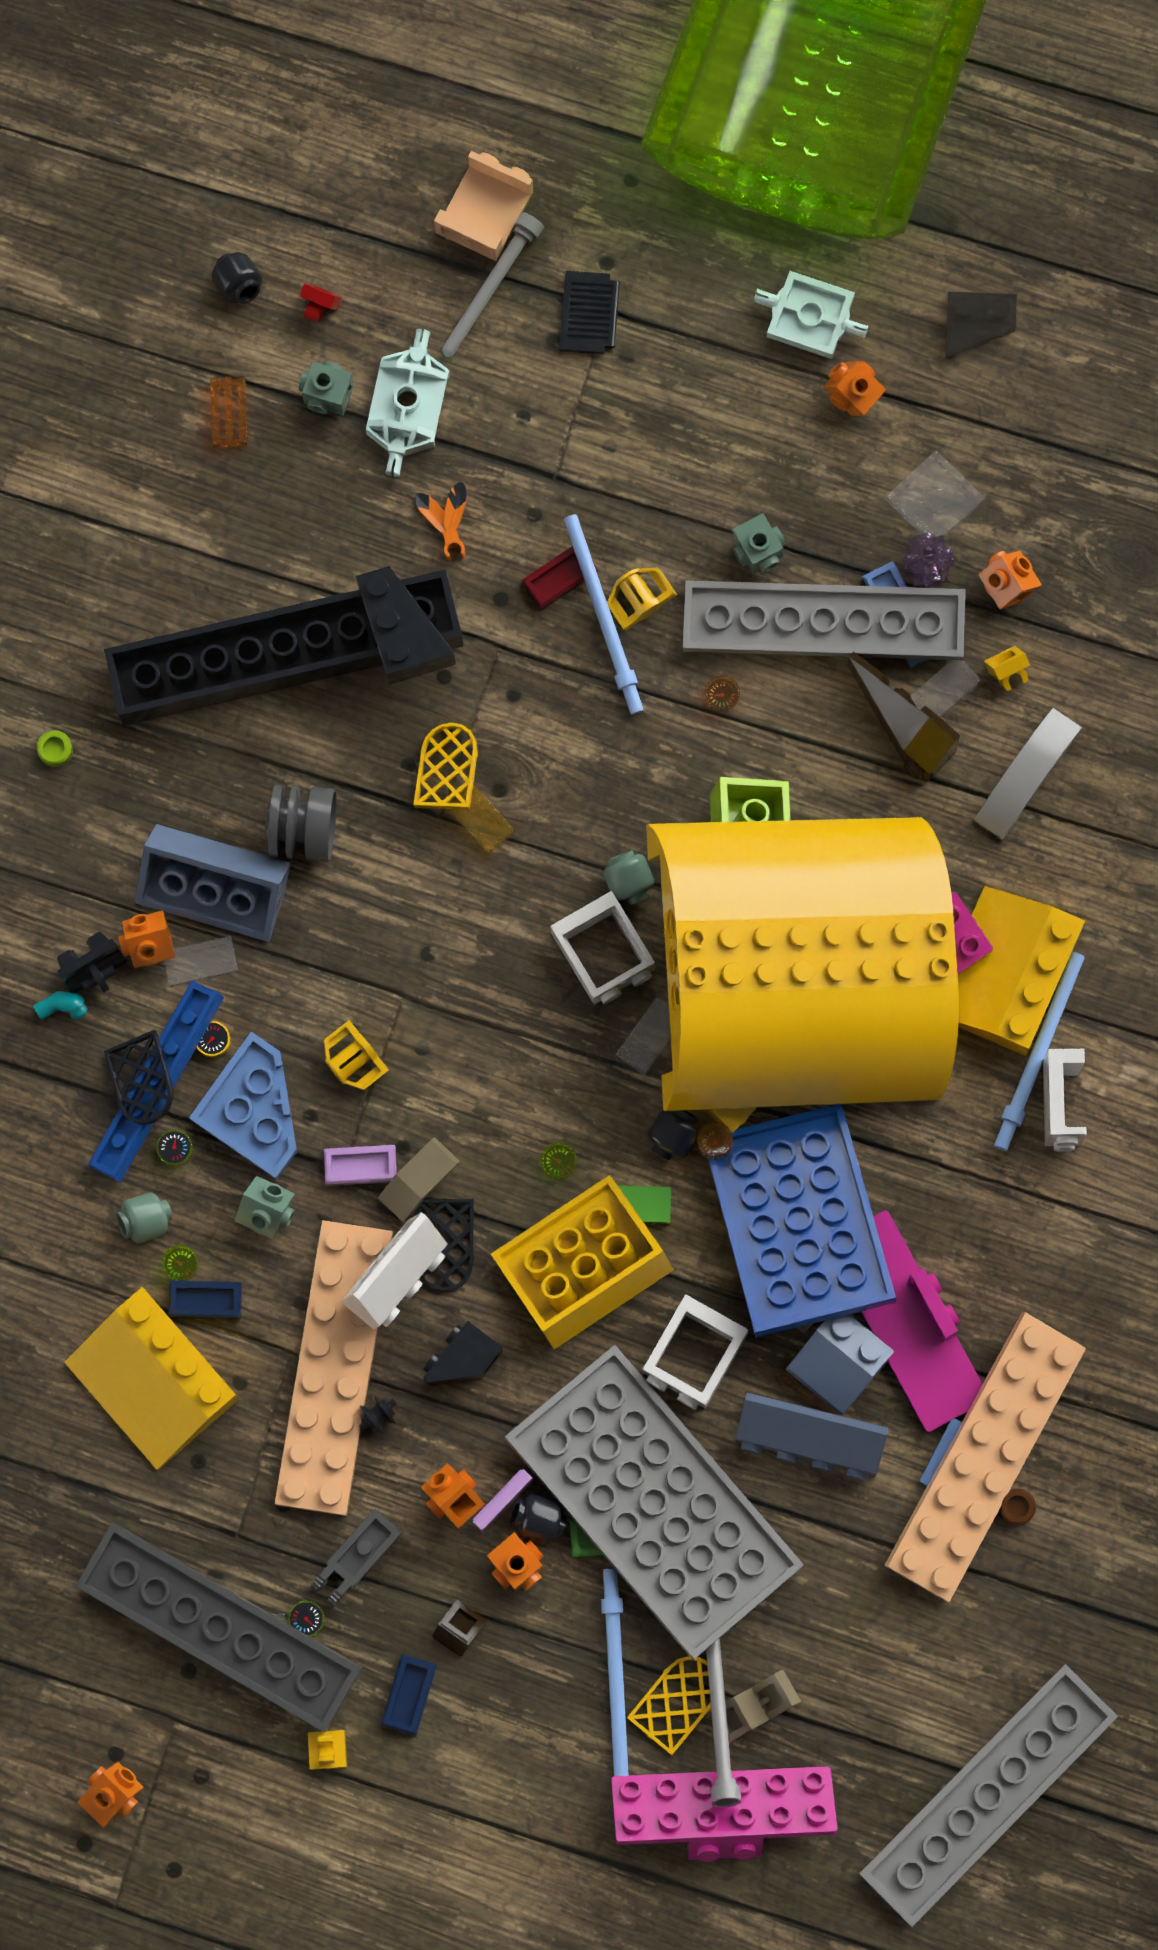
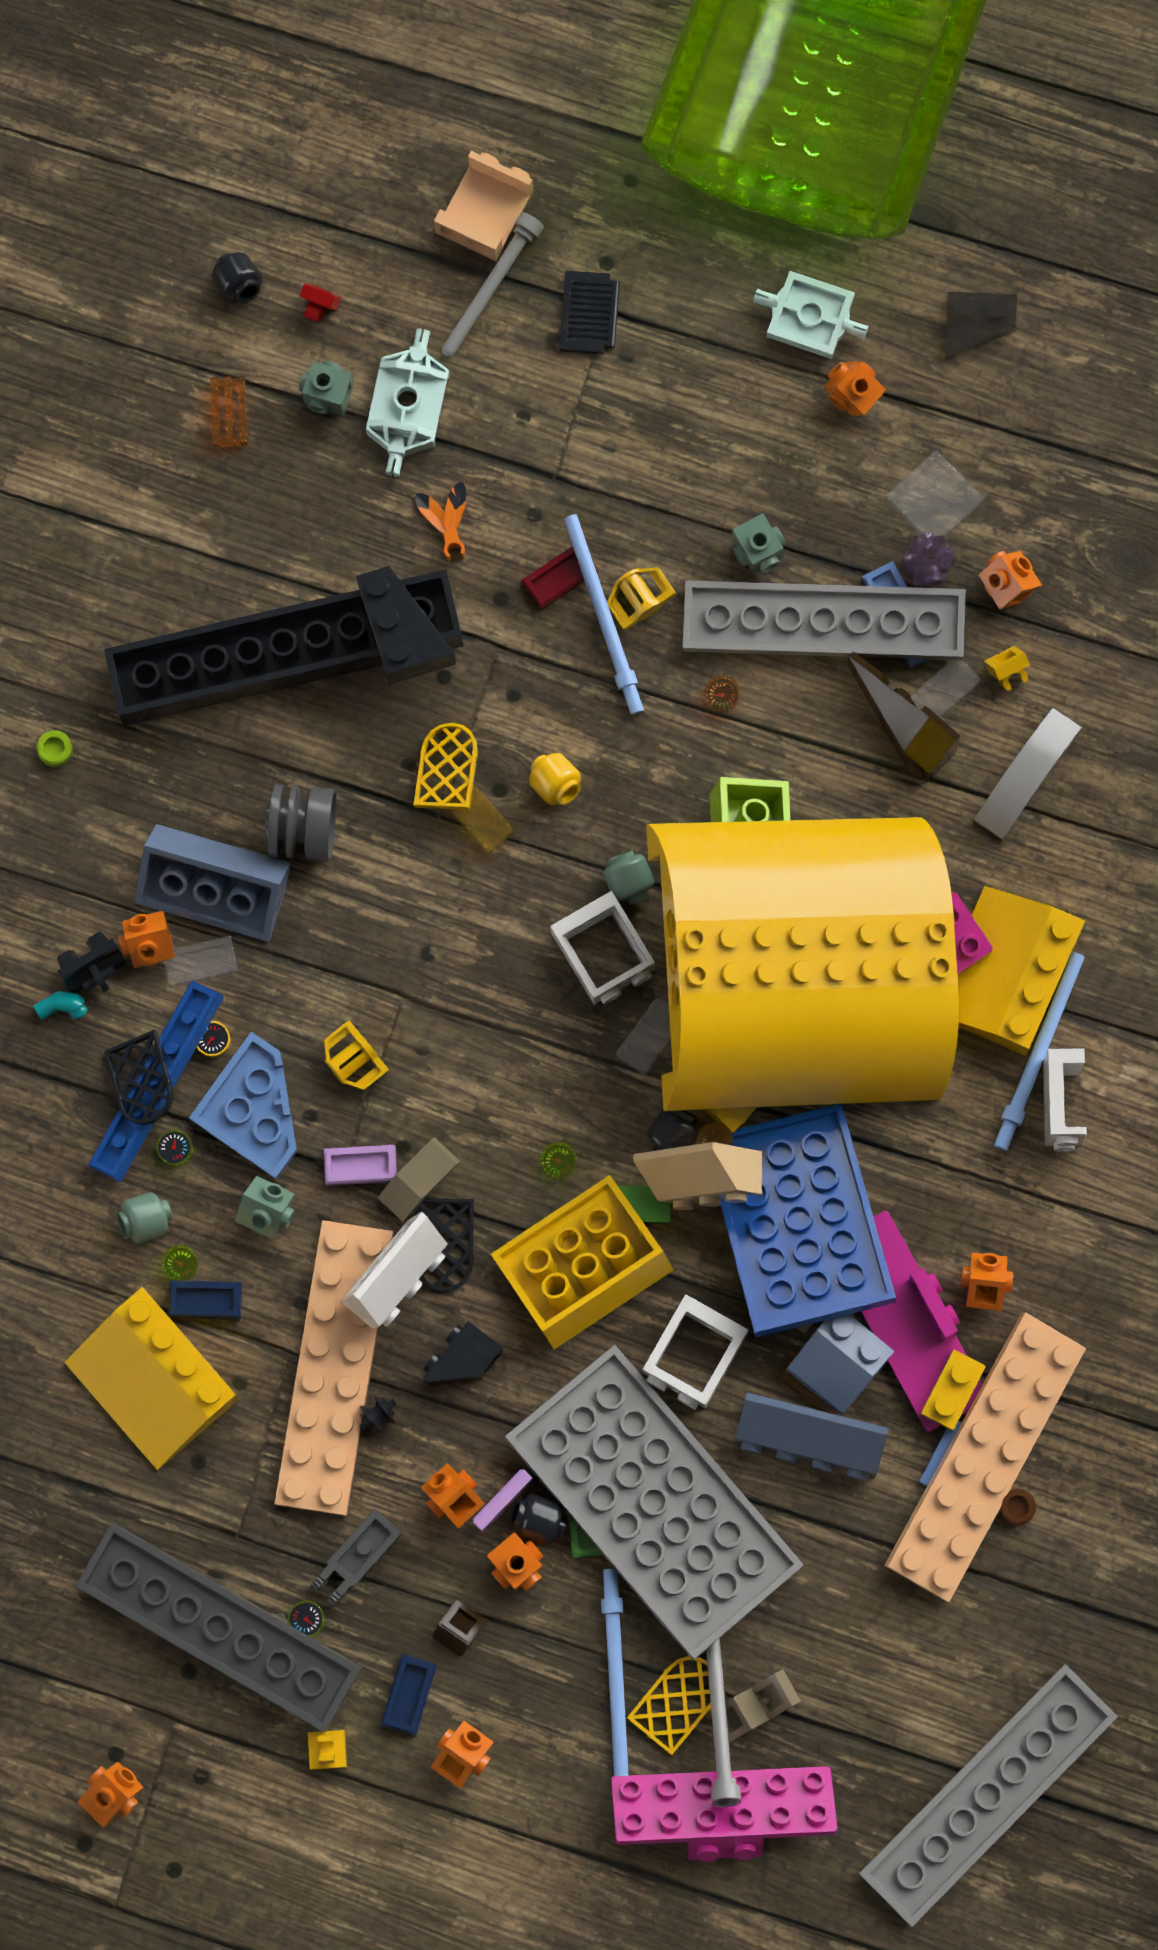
none -> orange brick [431,1721,493,1789]
none -> yellow head [529,753,581,805]
none -> tan slope [634,1142,762,1210]
none -> yellow plate [920,1350,986,1431]
none -> orange brick [960,1252,1013,1311]

